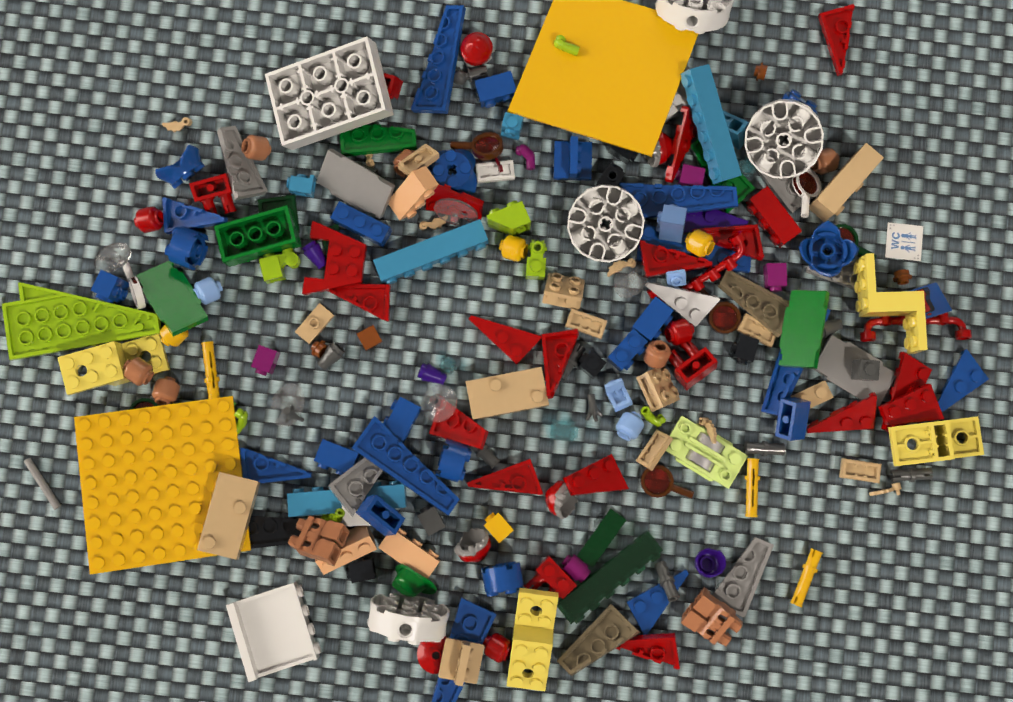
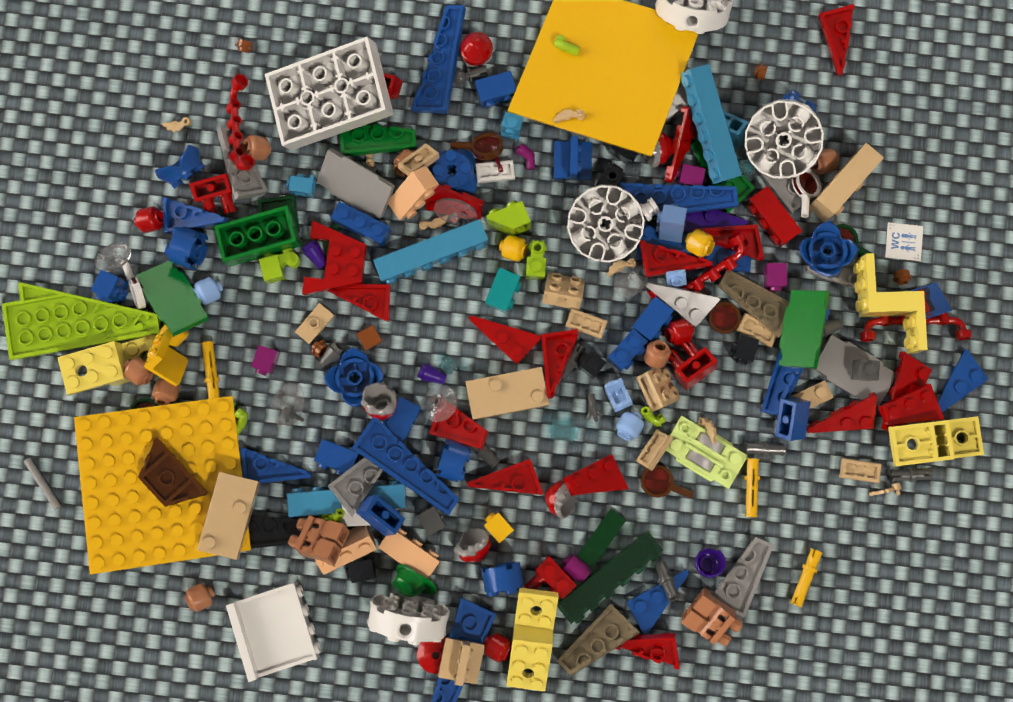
none -> reddish brown wing [138,437,208,507]
none -> yellow bracket [144,329,188,386]
none -> nougat head [184,583,215,612]
none -> red bar [225,74,255,171]
none -> dark orange plate [235,39,253,53]
none -> blue brick [324,348,384,407]
none -> light grey hair [360,382,397,420]
none -> teal brick [485,267,523,314]
none -> tan piece [553,109,585,123]
none -> white wheel [640,197,660,222]

